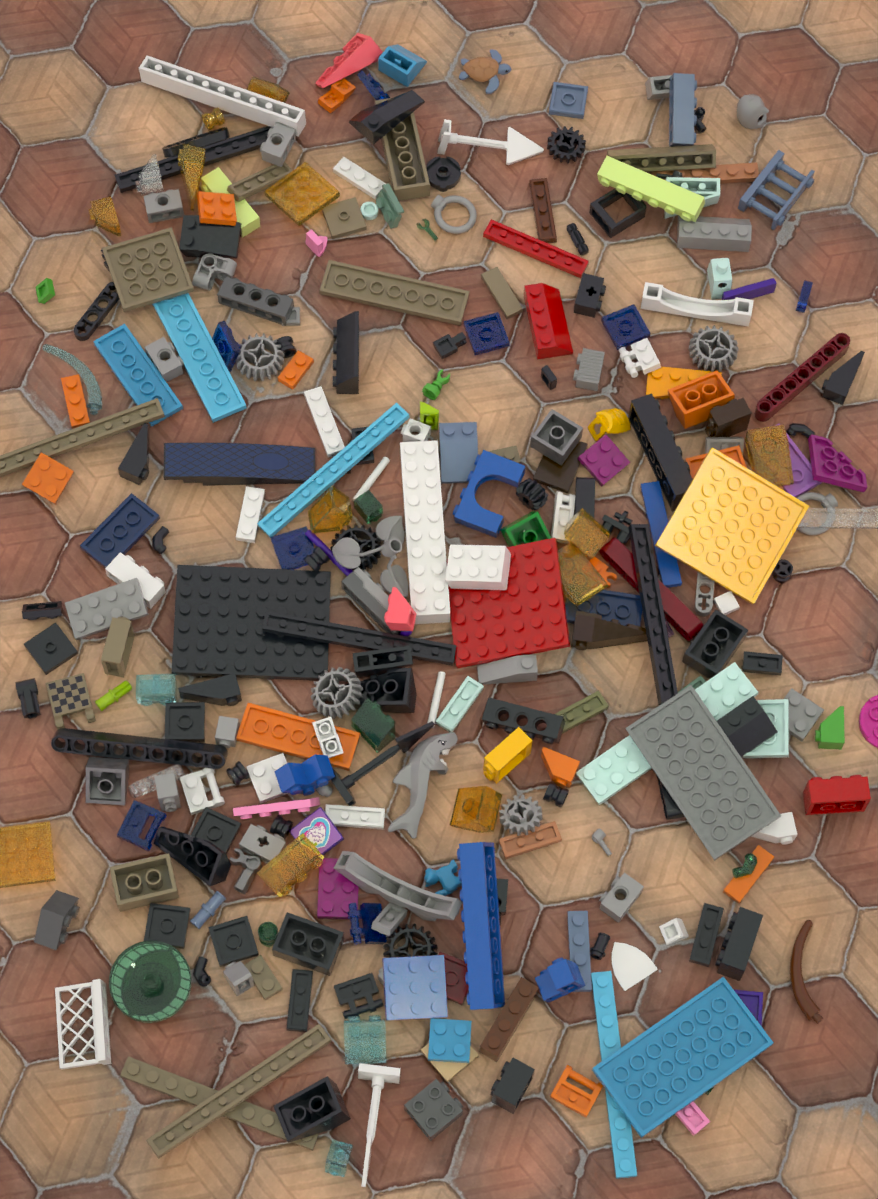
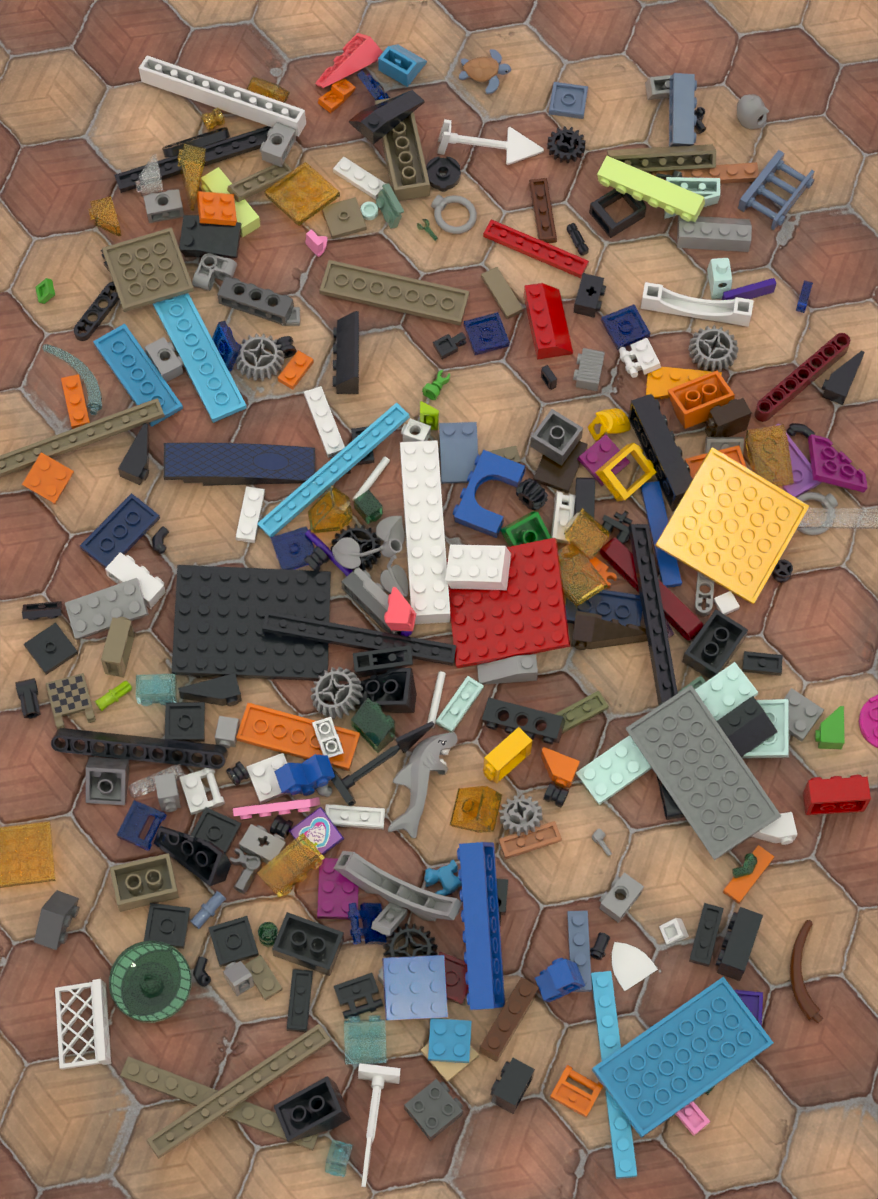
none -> yellow window [595,443,656,502]

